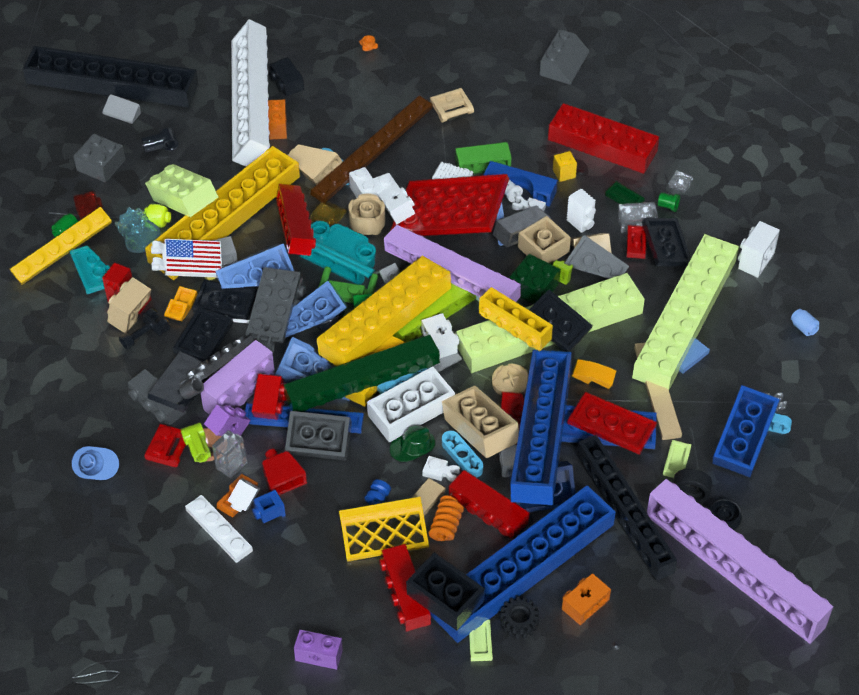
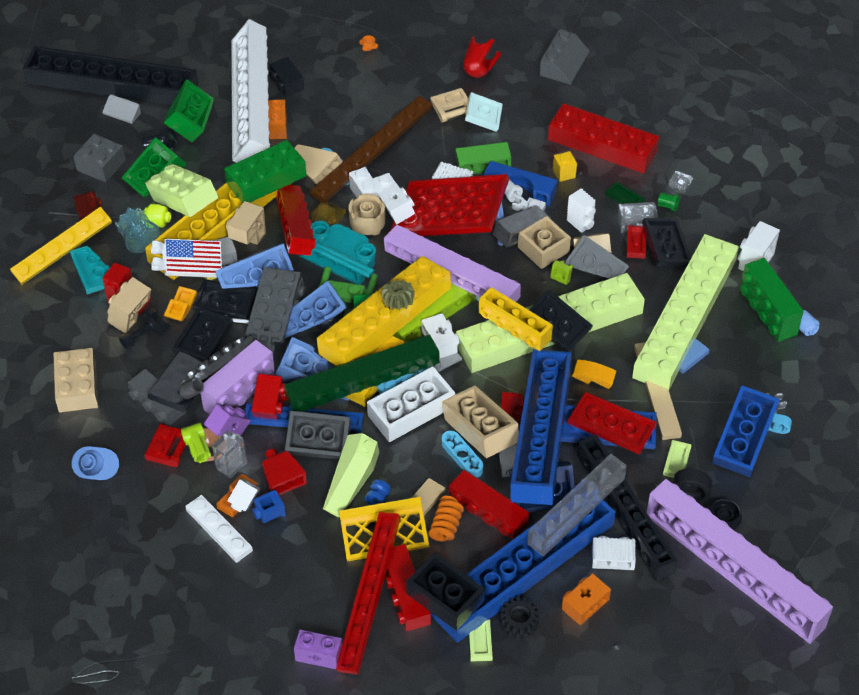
green brick [51,213,78,238] -> none
light grey bracket [373,263,400,284] -> none
dark green piece [389,425,435,462] -> none
white plate [422,456,460,482] -> none
tan tile [492,363,529,396] -> none
dark green brick [509,254,561,304] -> none
none -> tan brick [54,348,98,413]
none -> green slope [122,137,187,198]
none -> green slope [164,79,214,142]
none -> green brick [224,140,307,203]
none -> tan brick [226,201,266,245]
none -> yellowish green wedge [323,433,379,517]
none -> red plate [336,512,401,675]
none -> olive gear [381,279,415,311]
none -> red hair [463,36,501,78]
none -> light aqua tile [465,92,503,132]
none -> clear brick [527,454,627,556]
none -> white brick [592,536,636,570]
none -> green brick [740,258,804,342]

